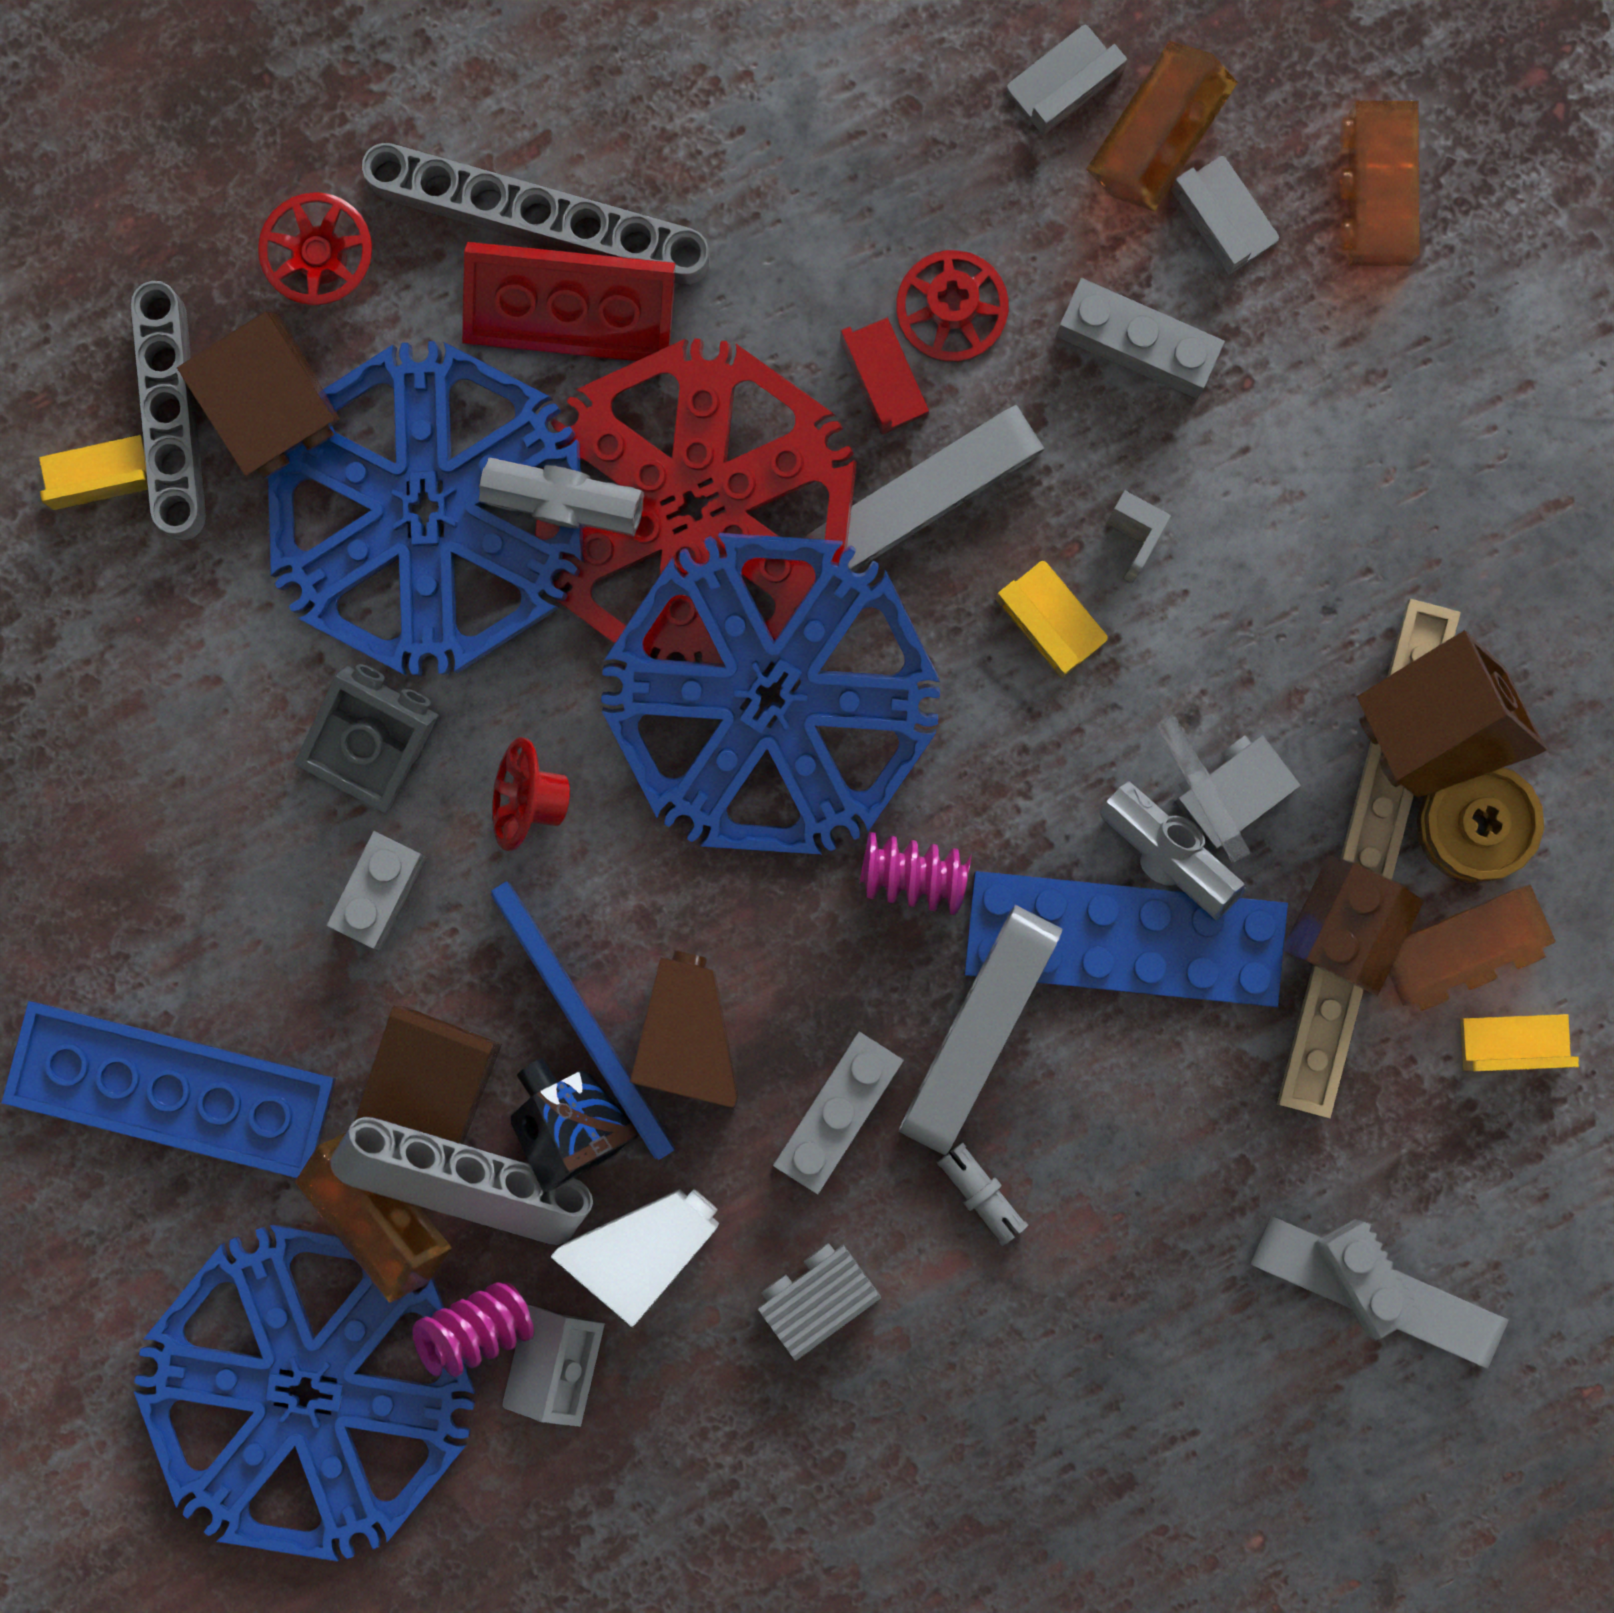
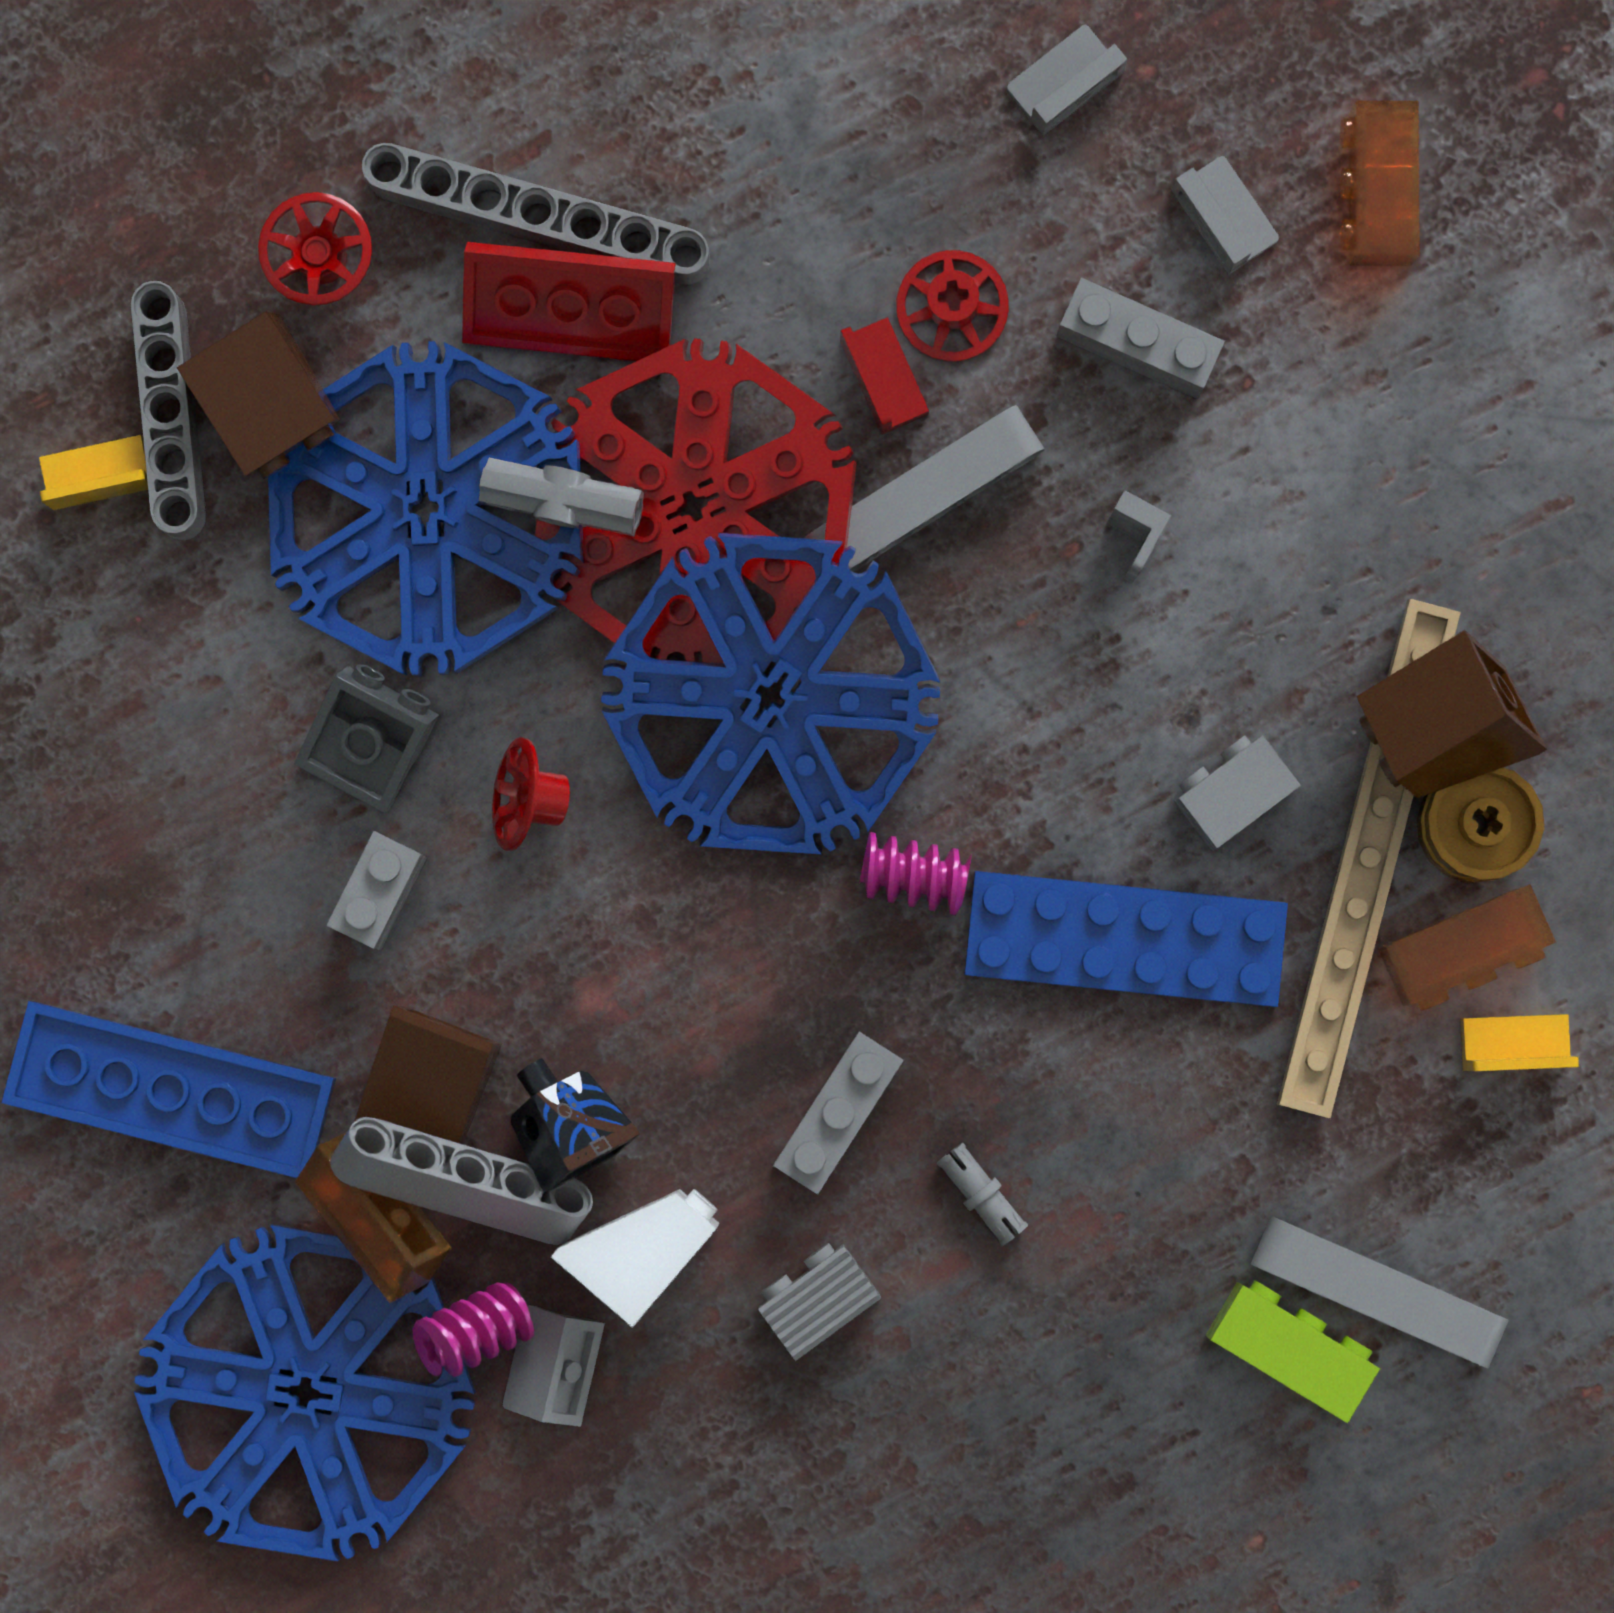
blue tile [490,881,676,1160] -> none
reddish brown slope [630,950,739,1108] -> none
light grey beam [898,905,1063,1156] -> none
yellow panel [995,561,1108,679] -> none
clear orange brick [1086,40,1238,212] -> none
light grey piece [1099,781,1246,920] -> none
clear bar [1156,714,1251,863] -> none
reddish brown slope [1282,856,1424,996] -> none
light grey brick [1314,1219,1420,1340] -> none
none -> lime brick [1205,1280,1380,1423]

